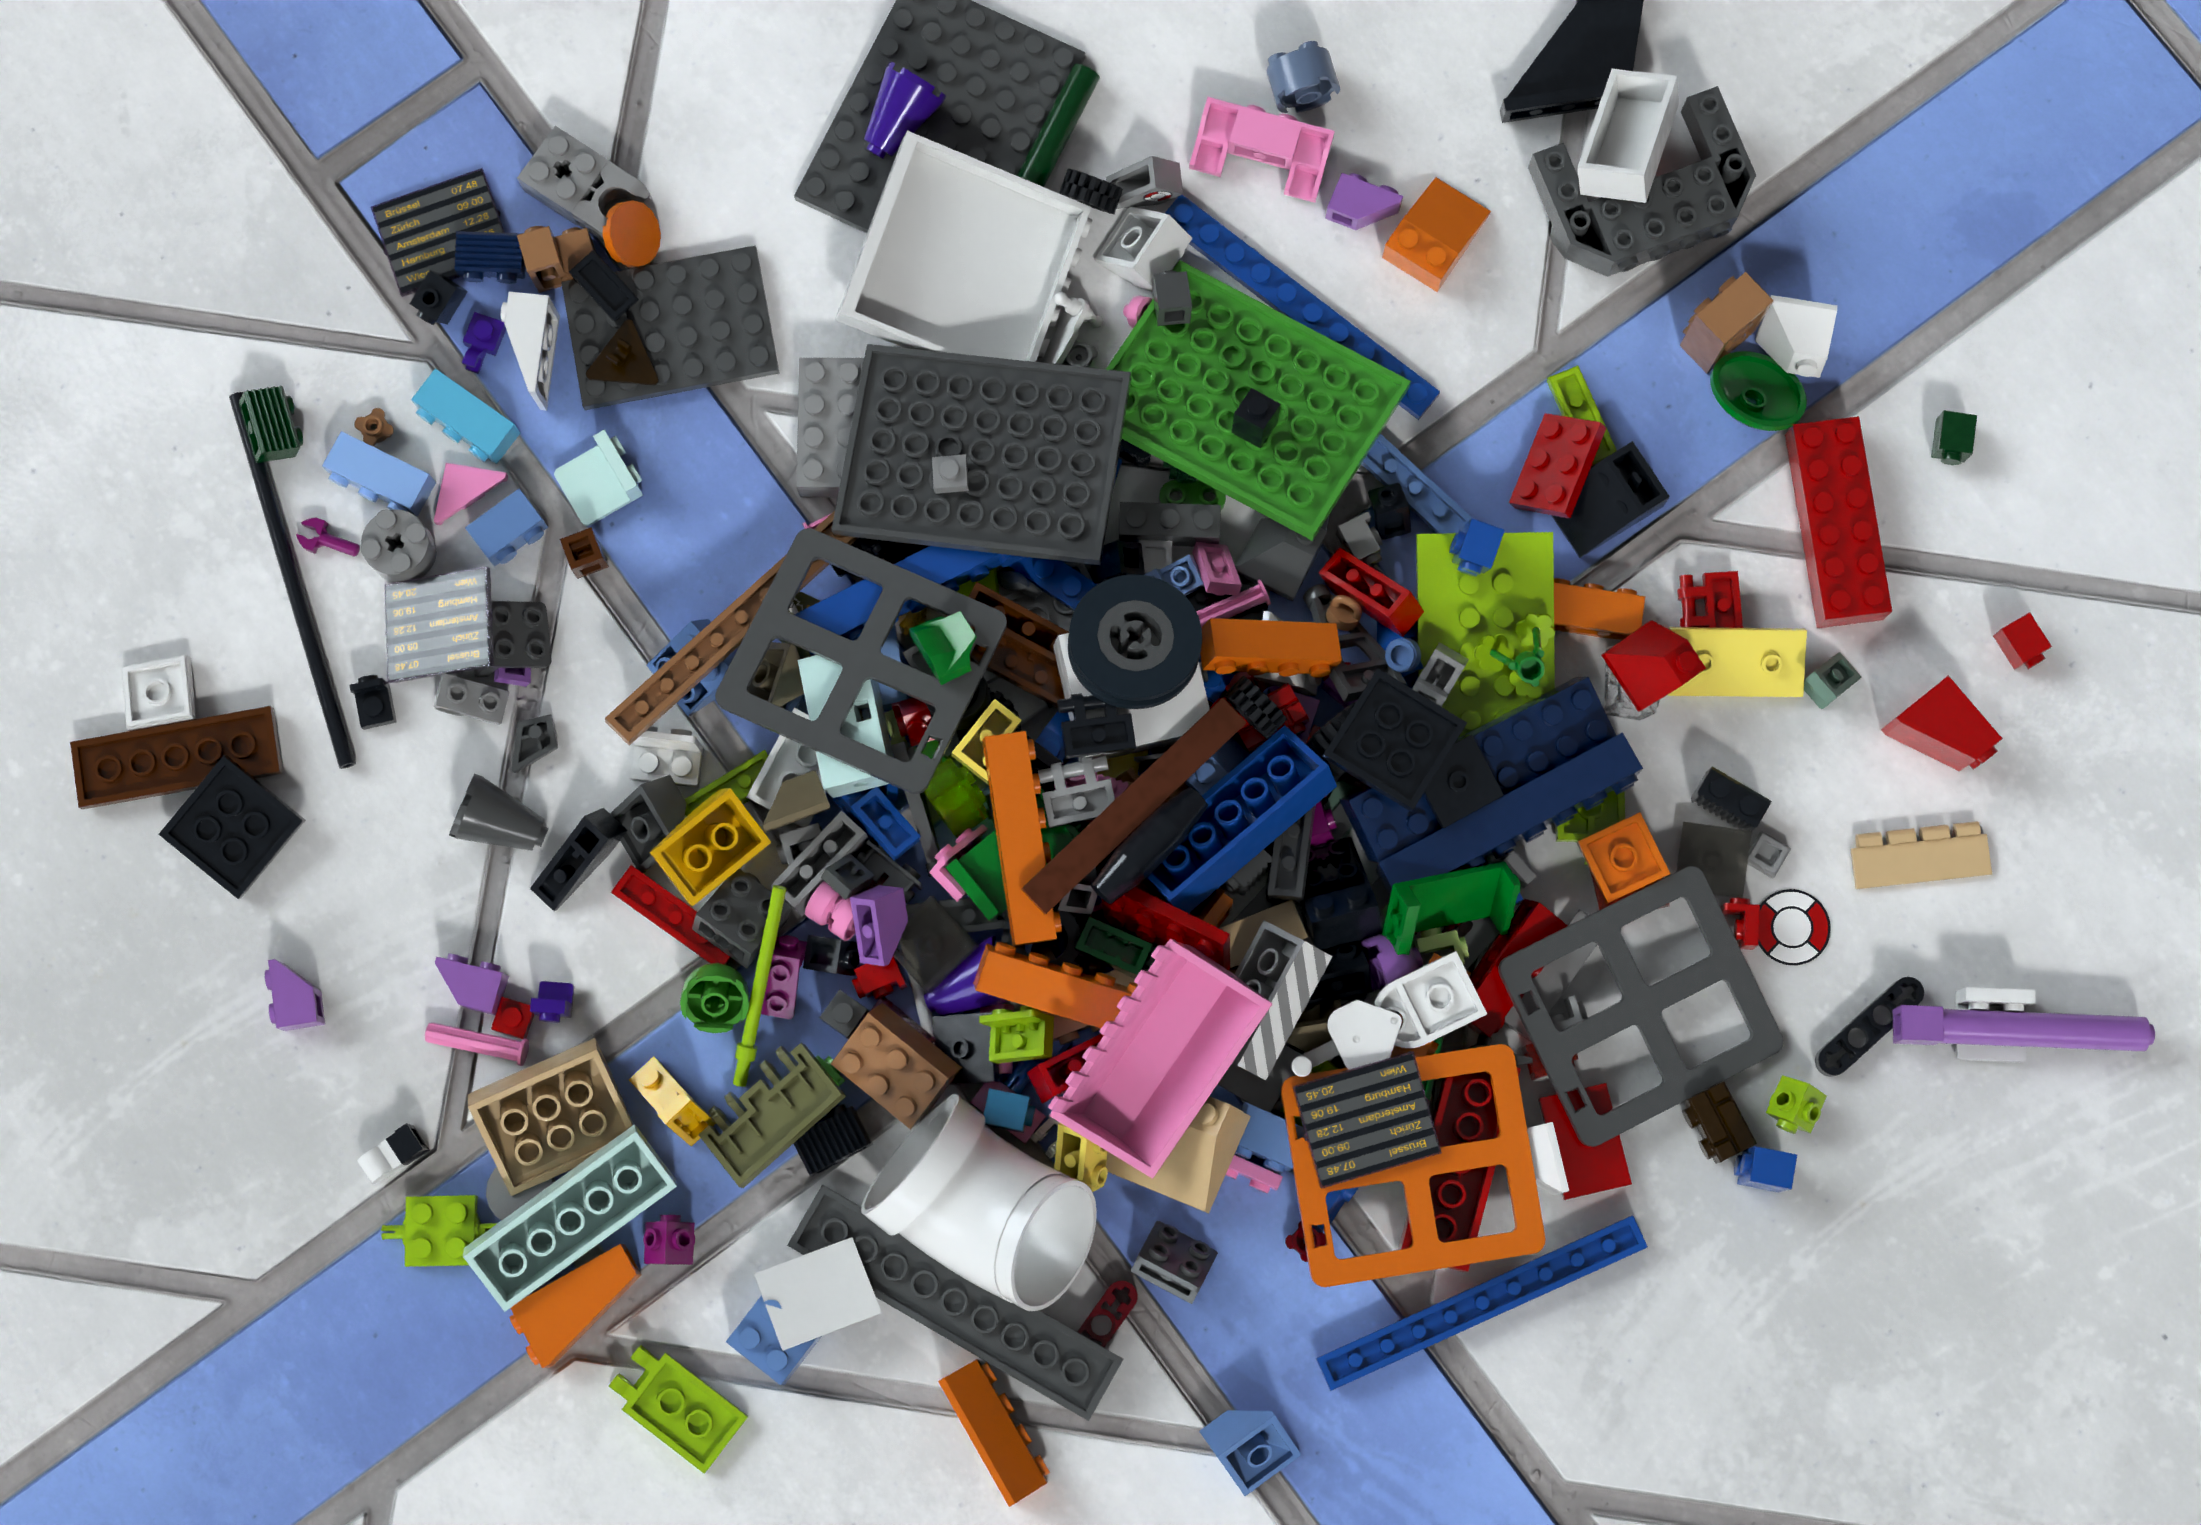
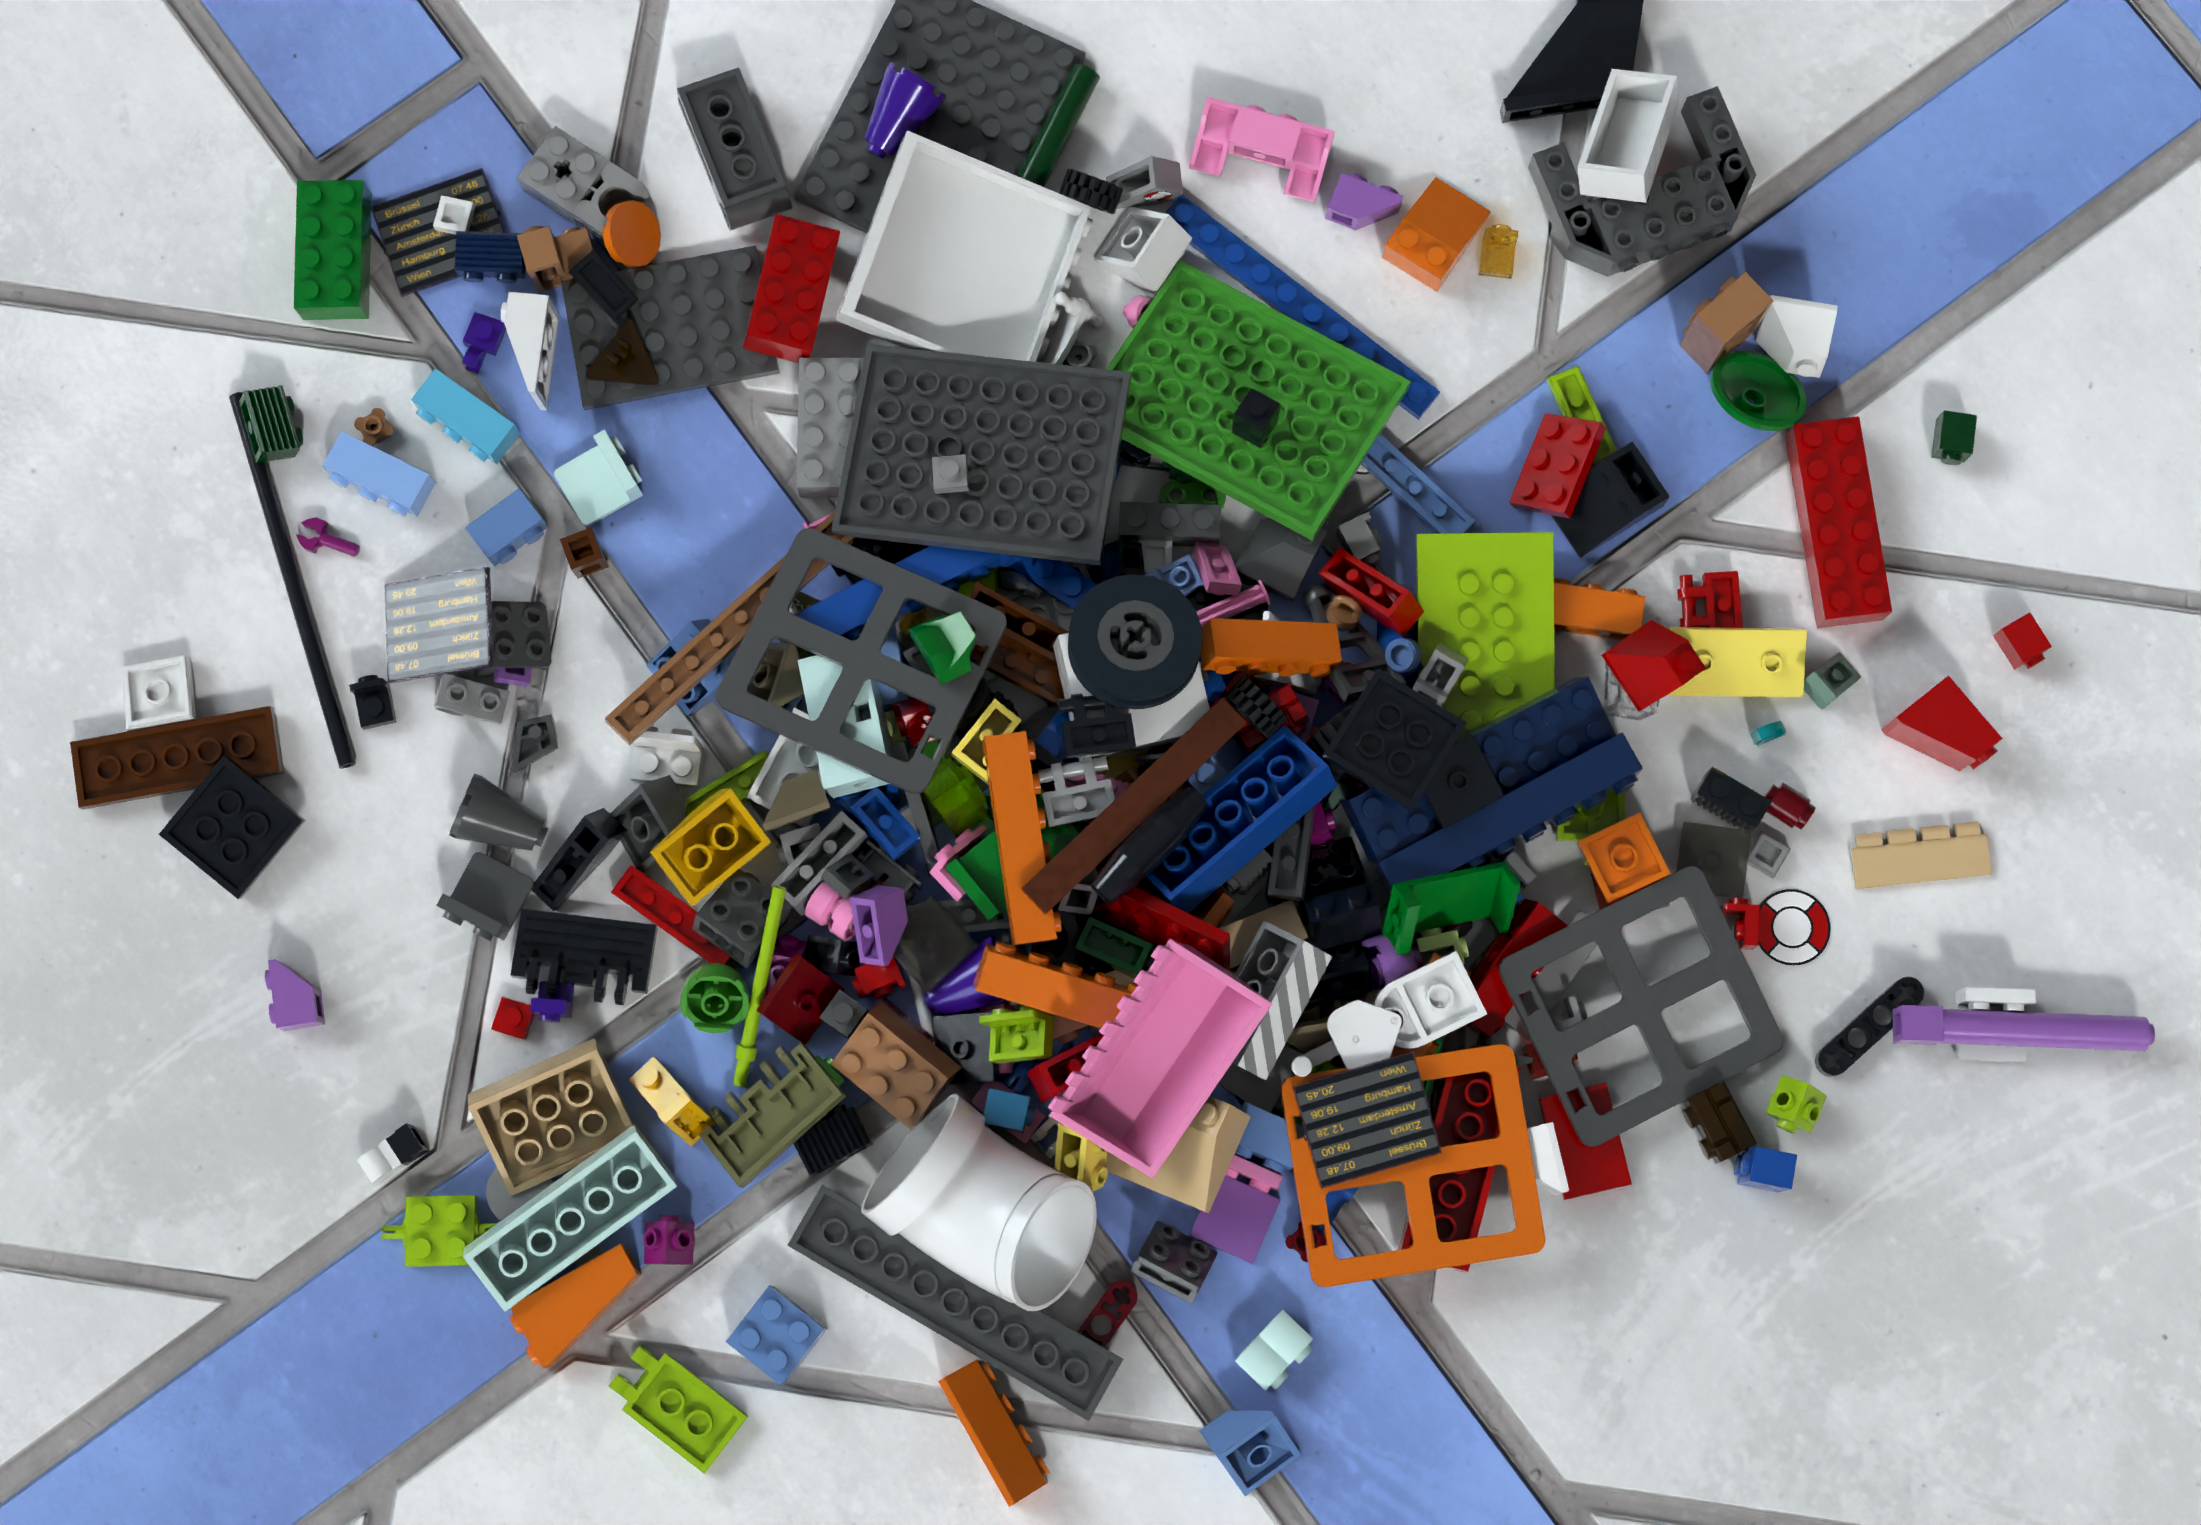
light grey brick [361,509,437,584] -> none
black brick [409,270,468,325] -> none
bright pink axle [425,1023,529,1066] -> none
bright pink tile [434,463,508,525] -> none
medium lavender slope [435,953,509,1015] -> none
white sticker [754,1237,882,1351] -> none
dark grey brick [1152,270,1192,326] -> none
sand blue brick [1266,41,1340,113] -> none
blue plate [1316,1215,1648,1391] -> none
black bracket [1368,483,1411,540] -> none
blue brick [1449,518,1505,577] -> none
lime plant [1474,613,1555,699] -> none
none -> green brick [293,180,372,320]
none -> white tile [433,195,476,235]
none -> dark grey bracket [436,852,534,941]
none -> black hinge [510,909,658,1005]
none -> dark grey hinge [677,67,792,231]
none -> red brick [742,214,840,363]
none -> dark red plate [756,954,844,1045]
none -> medium lavender tile [1189,1175,1281,1264]
none -> light aqua brick [1235,1309,1313,1391]
none -> clear yellow bracket [1479,224,1519,279]
none -> teal tile [1750,721,1786,746]
none -> dark red brick [1764,782,1816,830]

